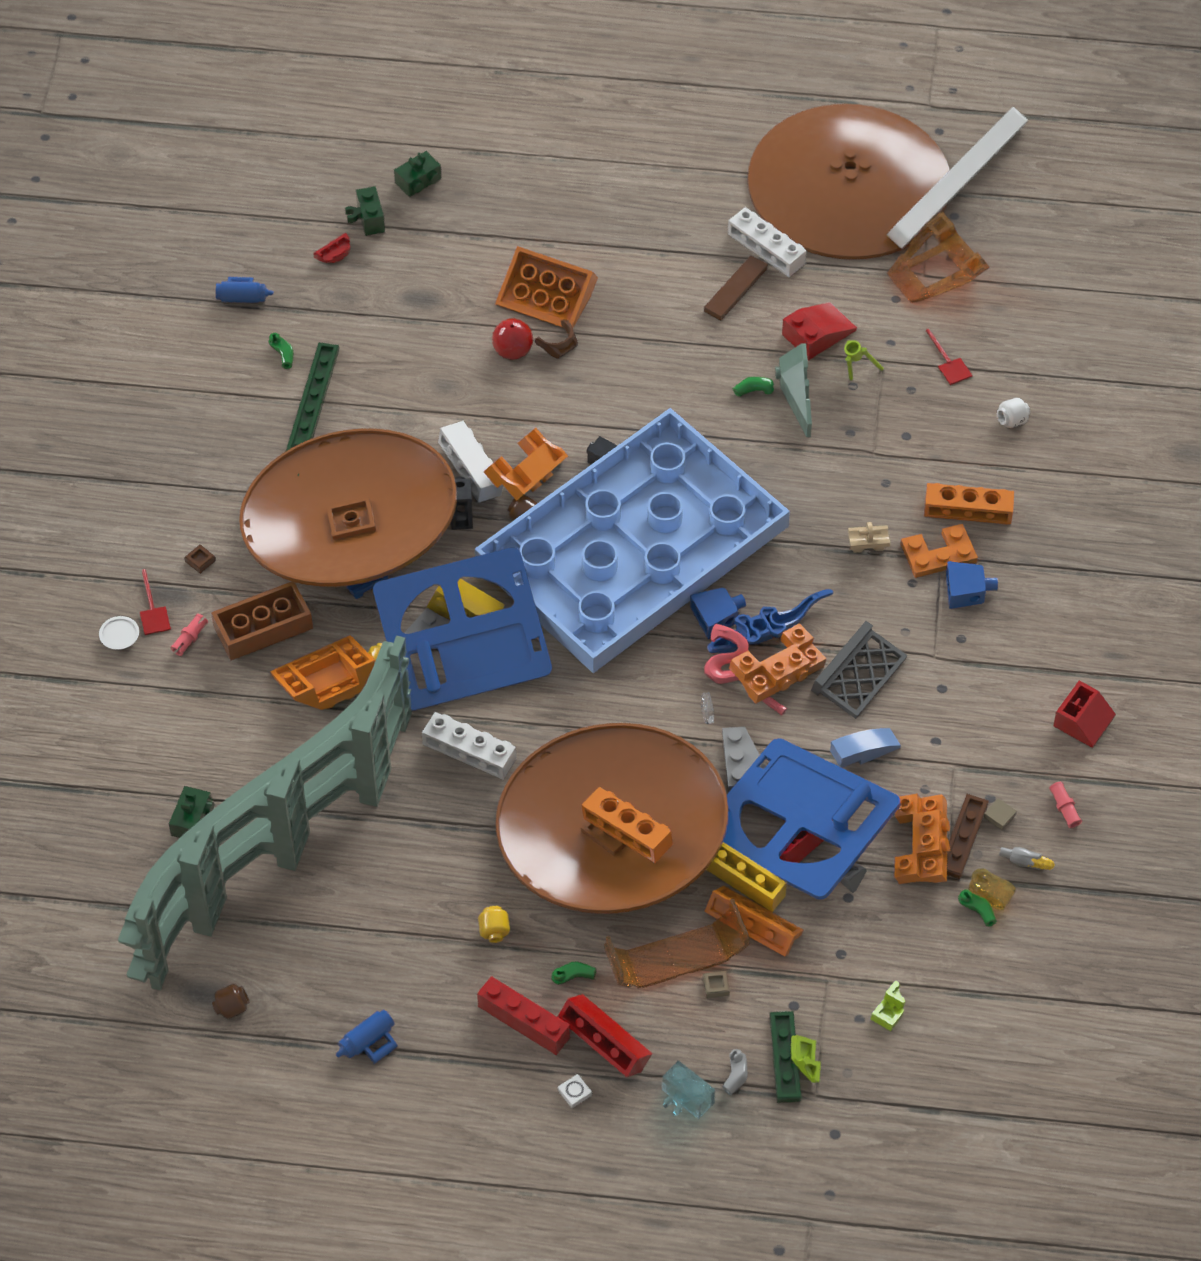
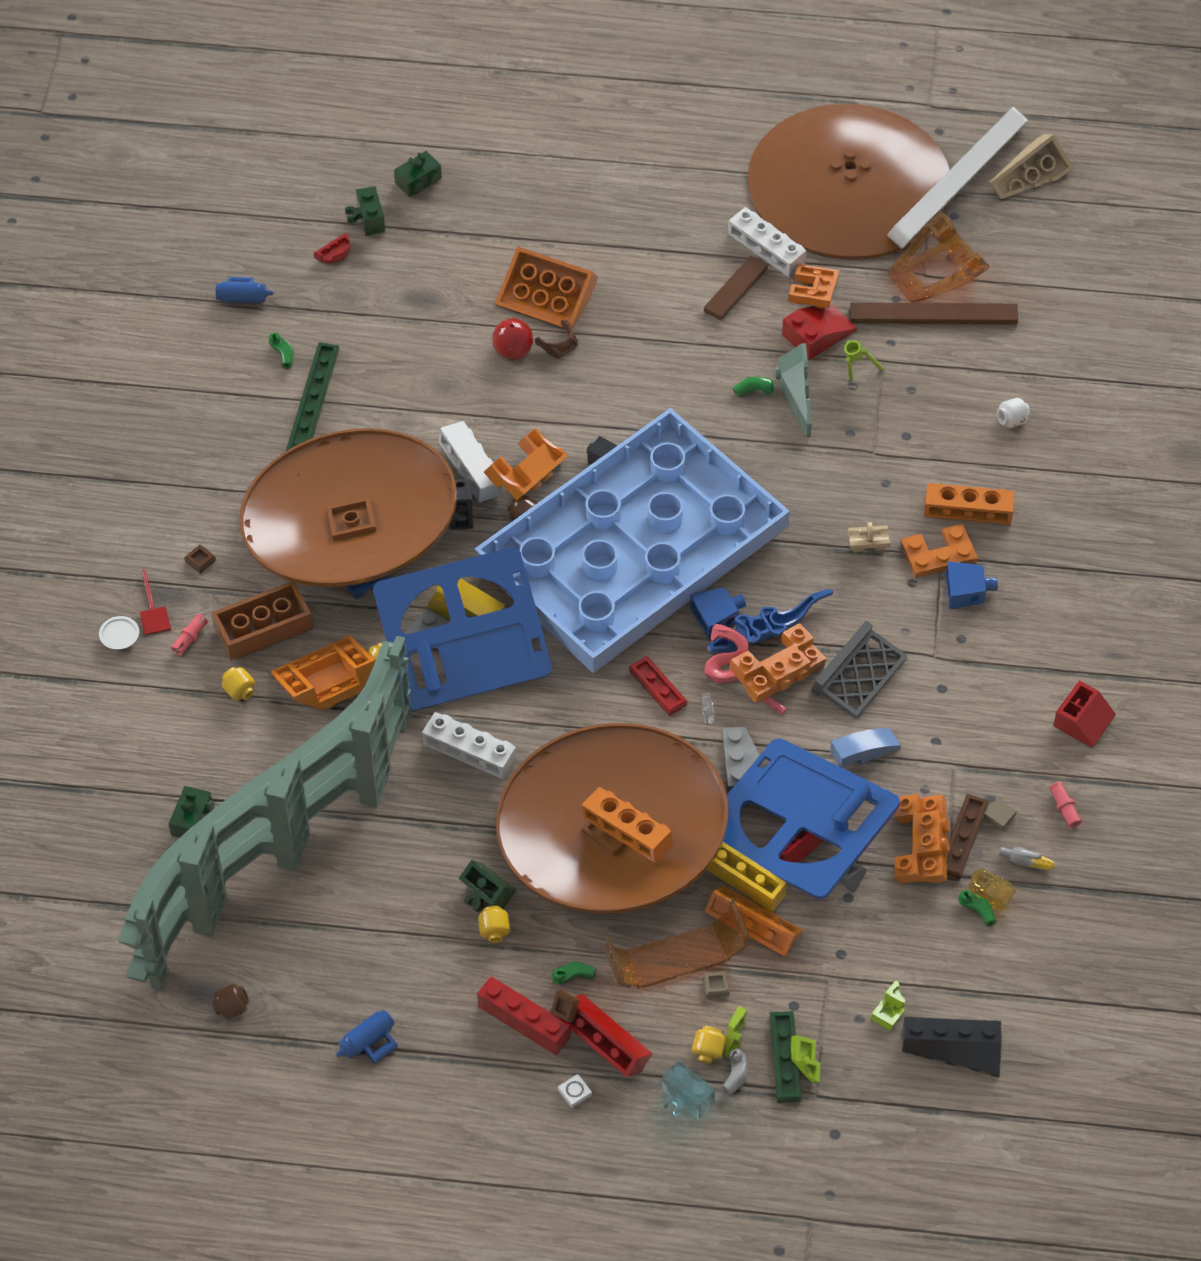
red piece [926,329,973,385] -> none
none -> yellow head [222,667,255,701]
none -> dark green brick [458,860,517,912]
none -> reddish brown tile [550,990,580,1023]
none -> red tile [629,656,687,716]
none -> yellow head [691,1026,726,1064]
none -> lime slope [724,1006,747,1059]
none -> orange plate [788,264,839,308]
none -> reddish brown tile [850,302,1019,324]
none -> black wedge [902,1017,1002,1078]
none -> tan wedge [989,134,1074,199]

